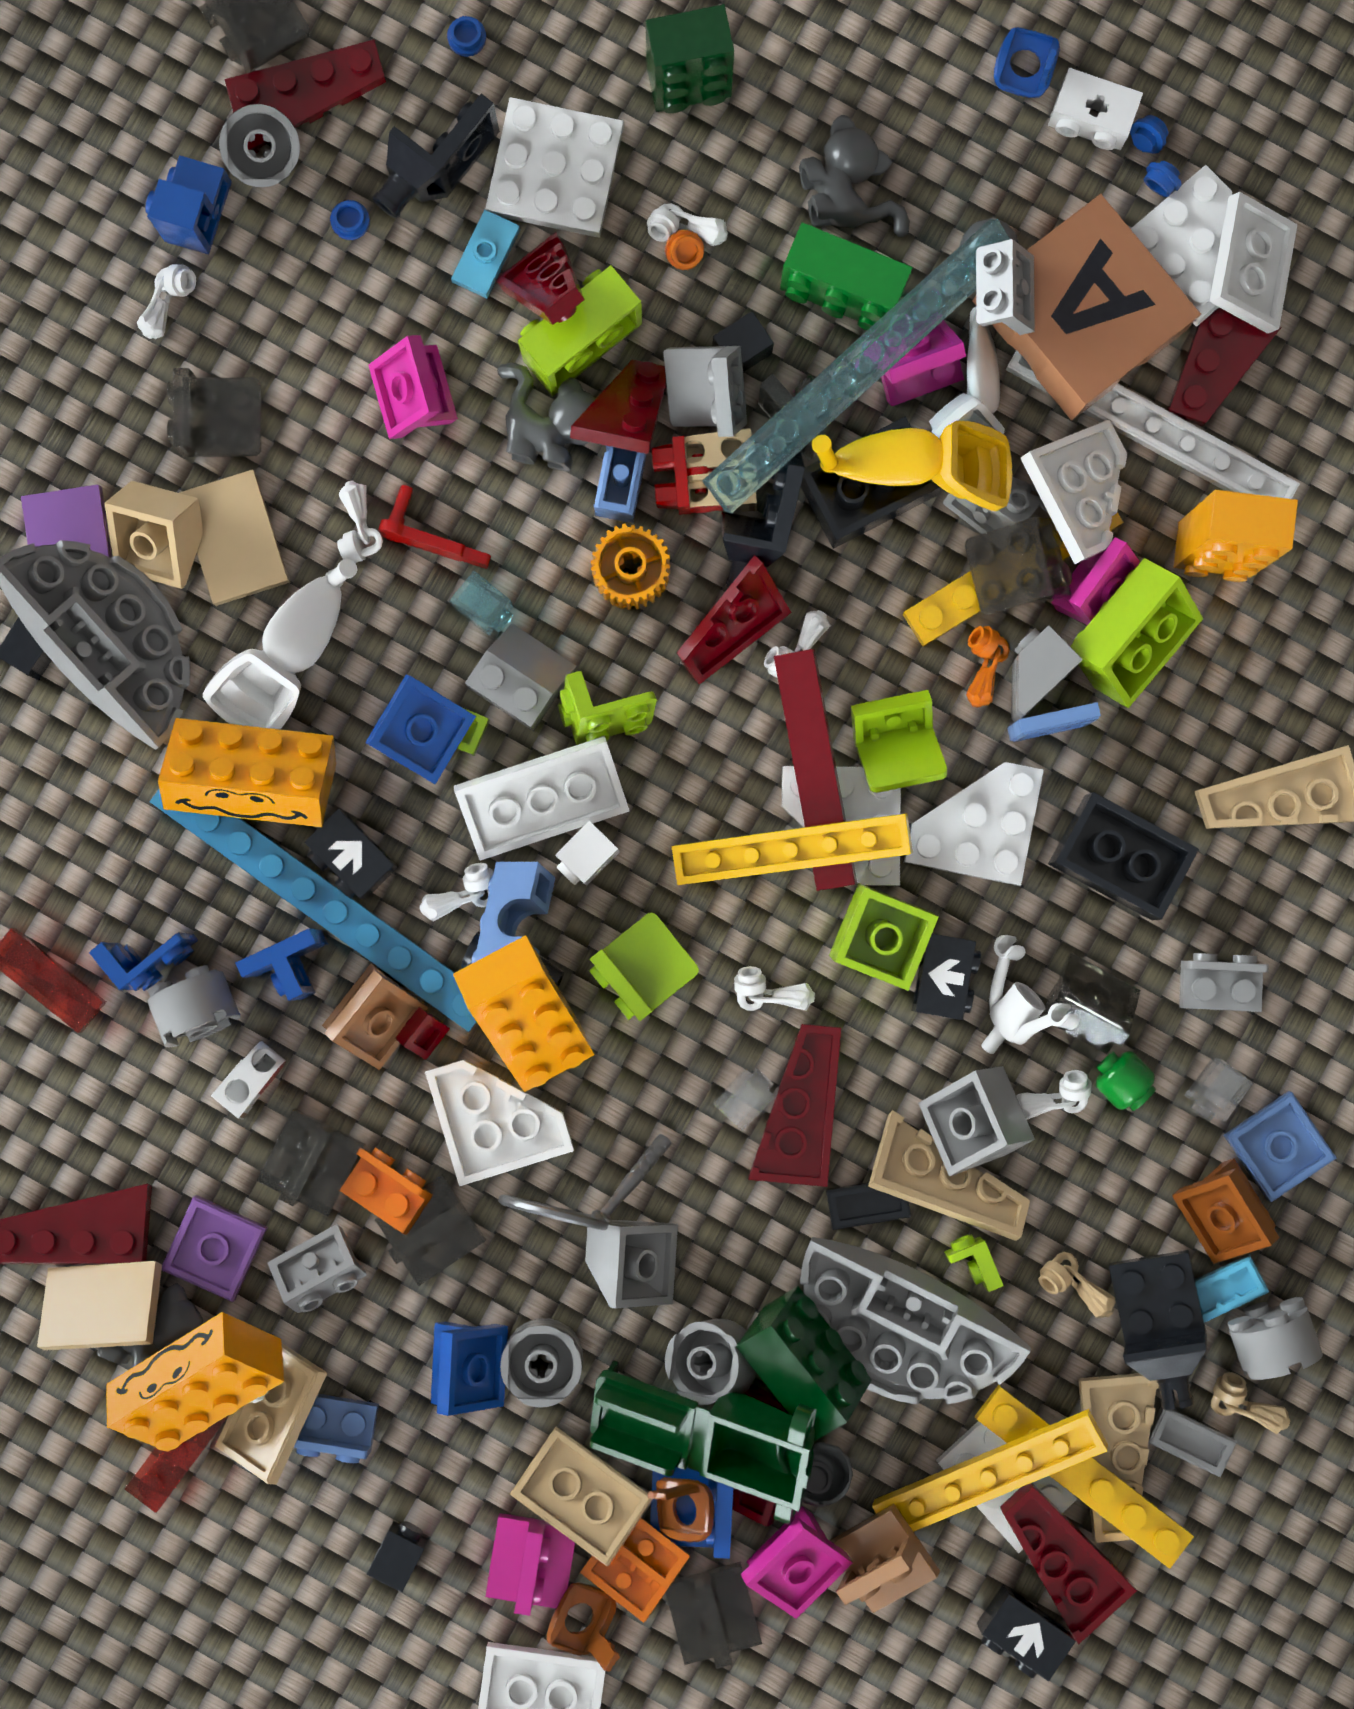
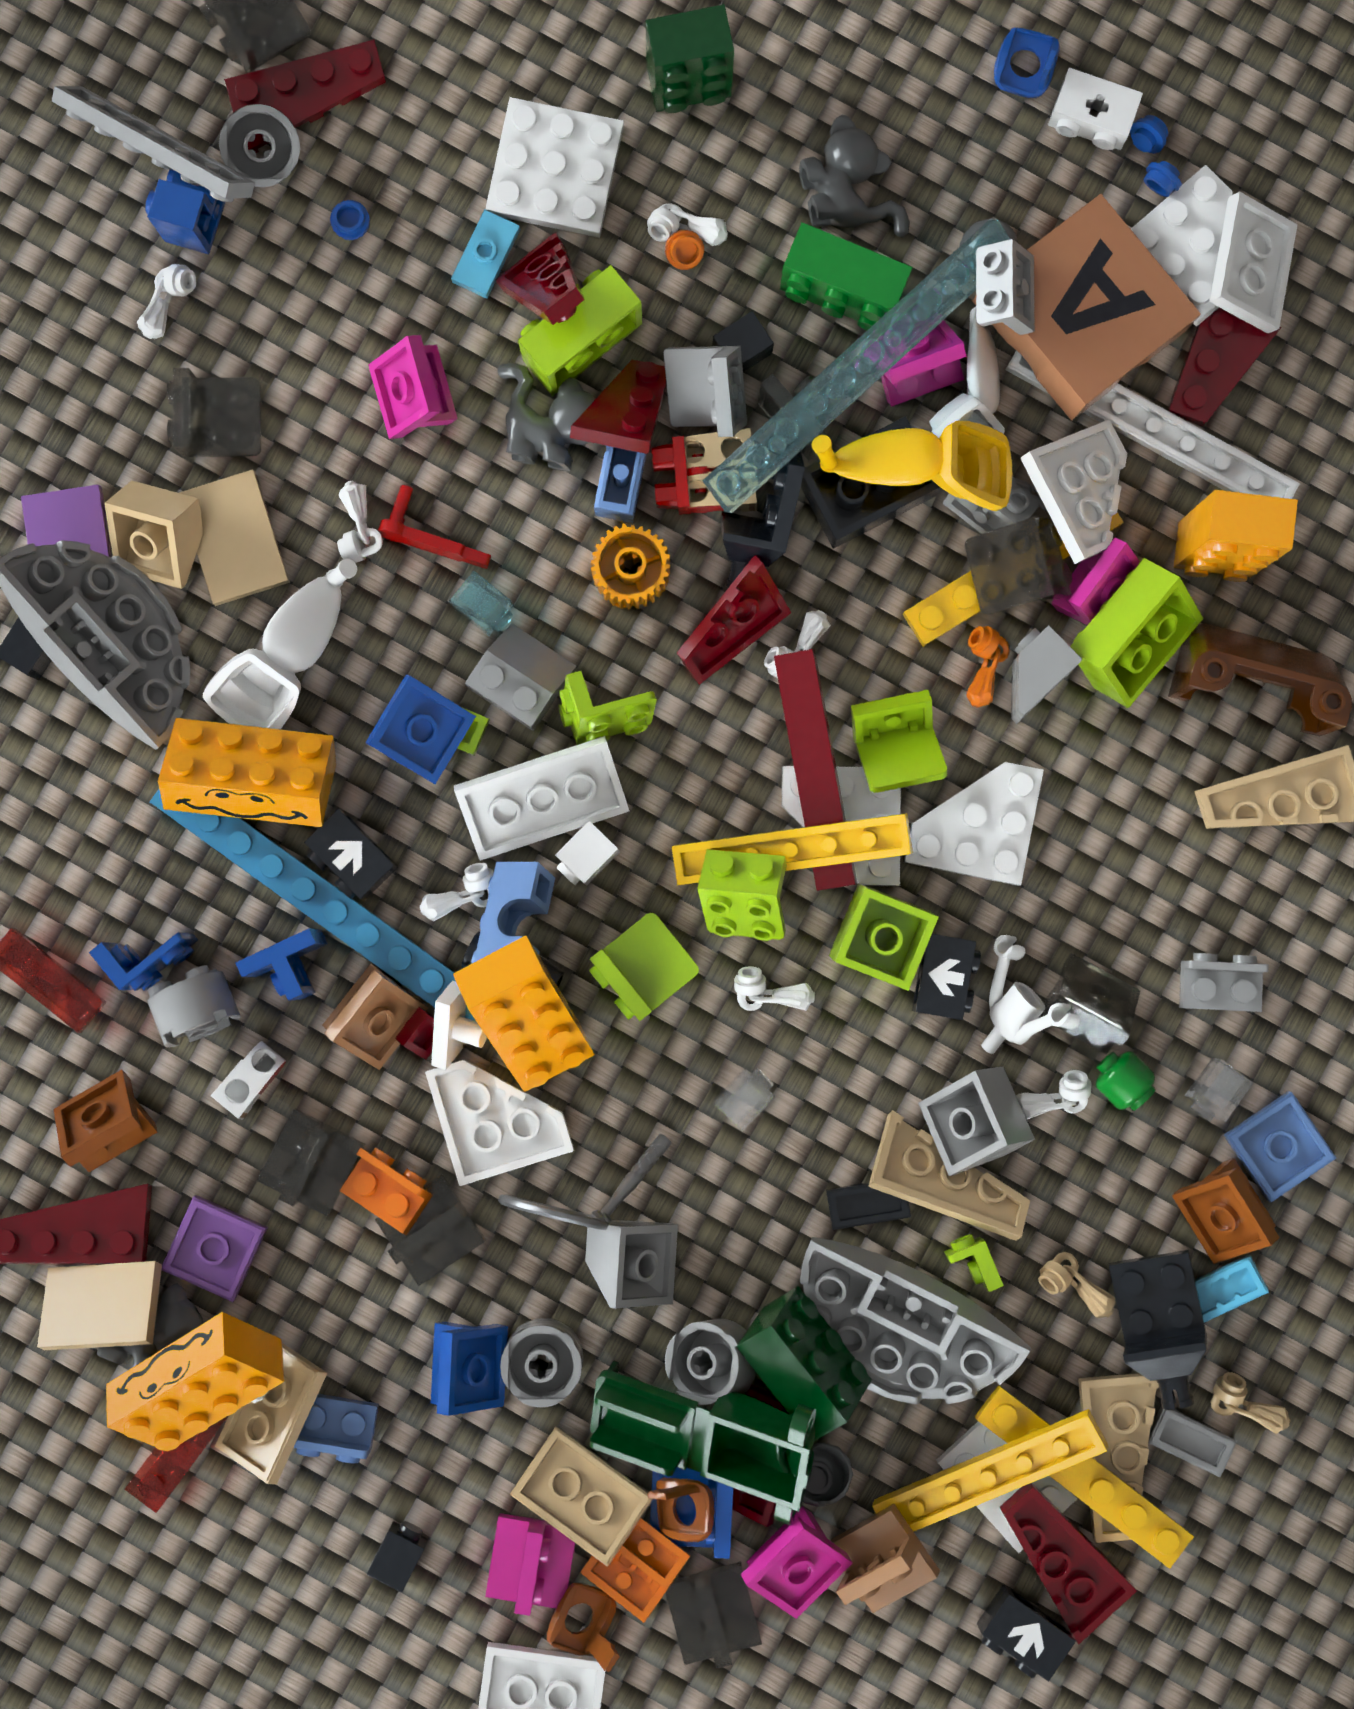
light grey bracket [267,1224,367,1313] -> none
black plate [372,93,500,219] -> none
blue plate [447,16,486,57] -> none
dark red wing [748,1024,841,1187] -> none
medium blue tile [1007,702,1101,742] -> none
black brick [1048,792,1199,921] -> none
light grey brick [1228,1297,1323,1380] -> none
none -> light grey plate [52,86,255,202]
none -> dark orange bracket [53,1069,158,1172]
none -> white tile [431,980,487,1070]
none -> lime bracket [697,849,787,941]
none -> reddish brown windscreen [1168,624,1352,737]

